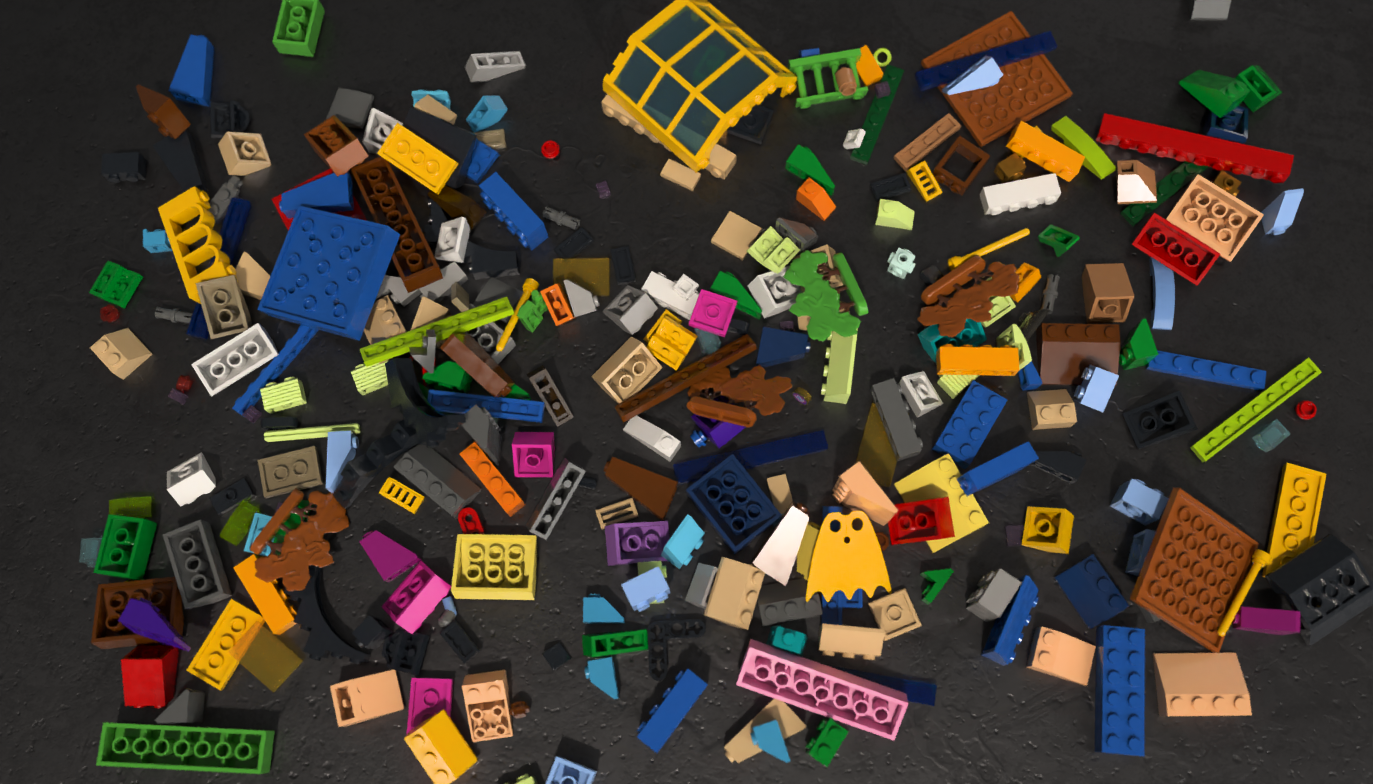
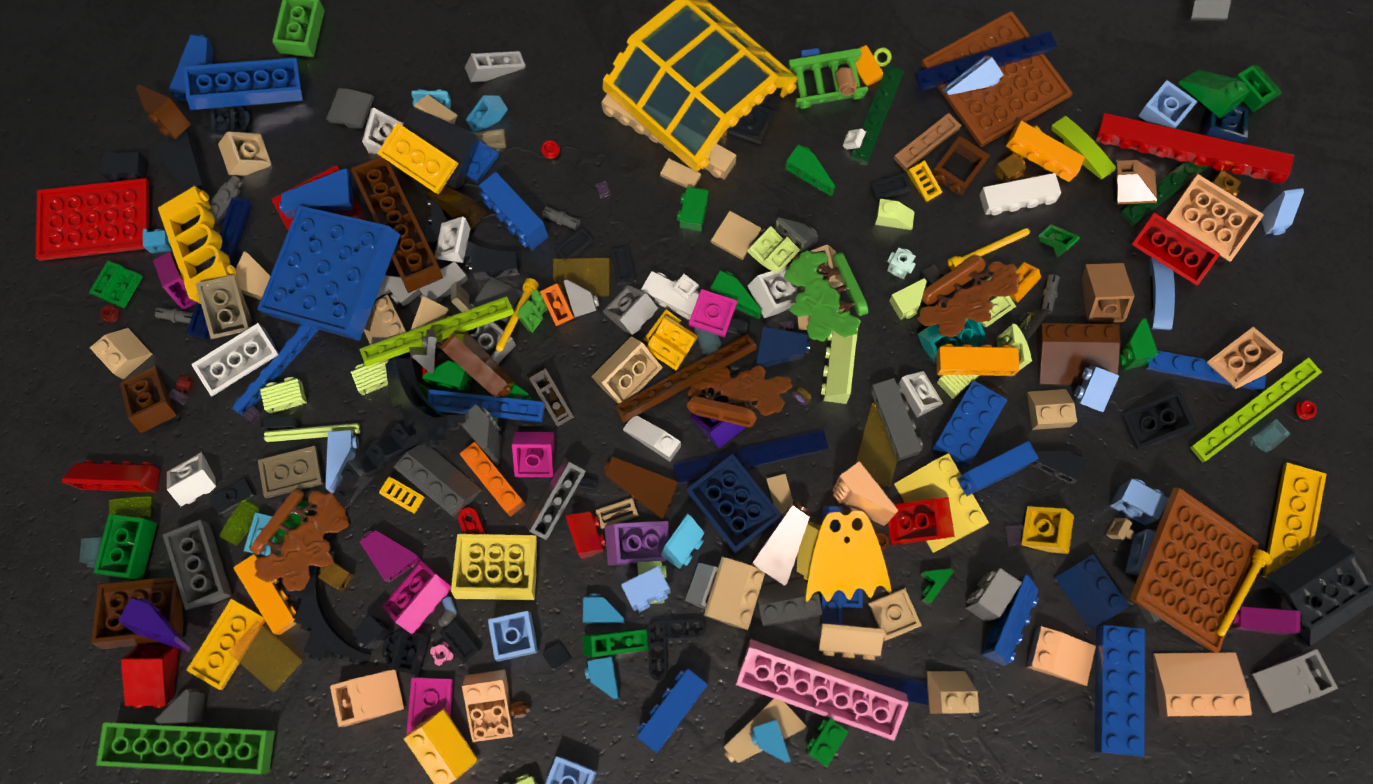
dark orange brick [304,115,368,177] -> none
blue plate [690,429,707,448] -> none
teal torso [766,626,808,657] -> none
orange slope [796,178,836,221] -> none
clear purple piece [874,81,891,98] -> none
blue slope [1018,361,1043,391] -> none
none -> red plate [36,178,149,261]
none -> red slope [62,460,160,492]
none -> reddish brown slope [120,366,177,433]
none -> magenta slope [153,251,198,310]
none -> blue brick [183,58,303,110]
none -> pearl gold brick [318,562,354,592]
none -> bright pink plate [430,642,454,666]
none -> light blue brick [488,611,539,661]
none -> red slope [566,512,606,559]
none -> green brick [677,187,709,231]
none -> yellowish green slope [889,278,927,320]
none -> tan slope [927,671,979,714]
none -> tan tile [1106,518,1135,540]
none -> light blue brick [1139,80,1197,129]
none -> light nougat slope [1207,327,1283,389]
none -> light grey slope [1252,649,1338,713]

